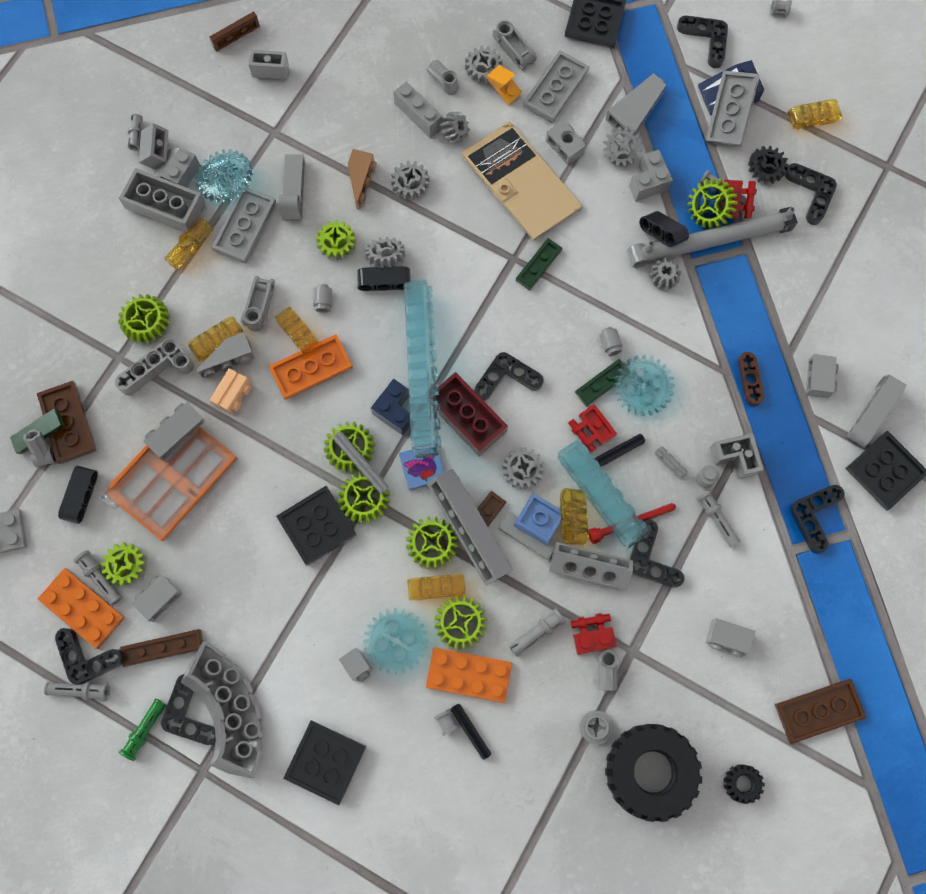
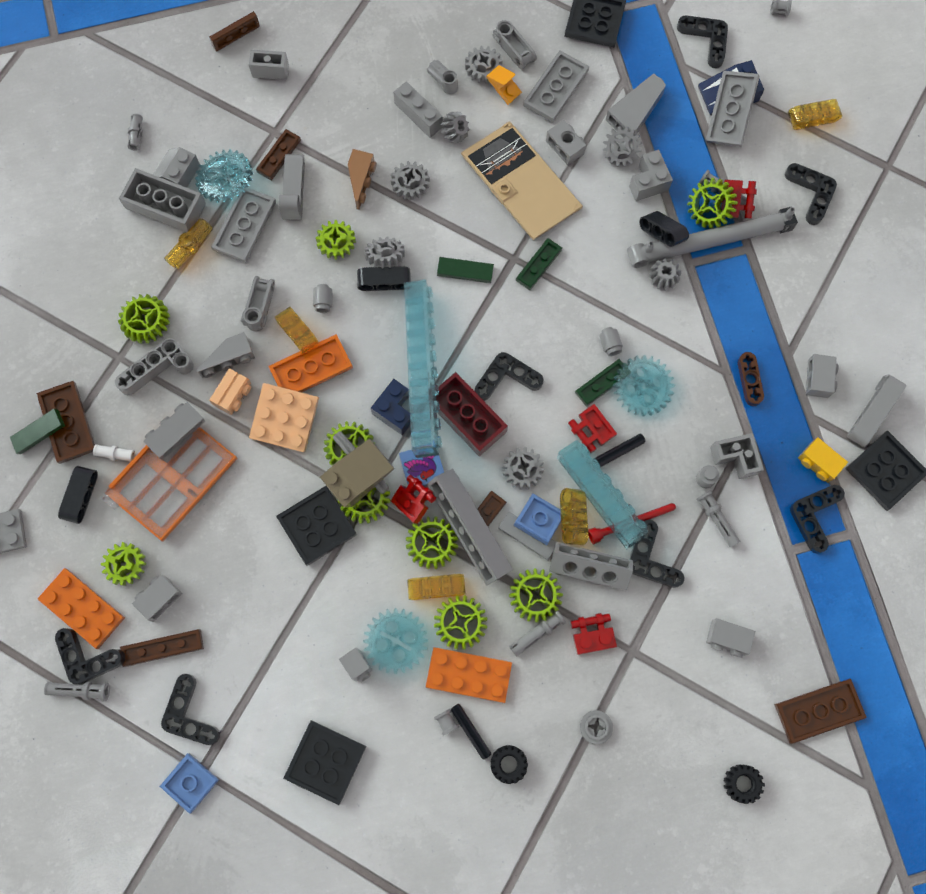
light grey piece [23,429,56,467] -> none
light grey pin [74,550,122,605] -> none
green pin [118,698,166,761] -> none
light grey brick [138,123,169,169] -> none
light grey brick [180,640,263,778] -> none
clear yellow beam [188,317,244,361] -> none
light grey piece [597,650,619,691] -> none
black tyre [605,724,702,822] -> none
light grey axle [655,446,687,479] -> none
black gear [748,146,789,184] -> none
none -> white pin [93,444,135,462]
none -> medium blue tile [159,753,219,814]
none -> light nougat plate [249,383,319,452]
none -> reddish brown tile [256,129,301,181]
none -> dark tan slope [320,439,395,508]
none -> red plate [390,475,436,524]
none -> dark green tile [437,257,494,283]
none -> black tyre [490,745,528,784]
none -> lime gear [509,568,563,623]
none -> yellow brick [798,437,848,483]

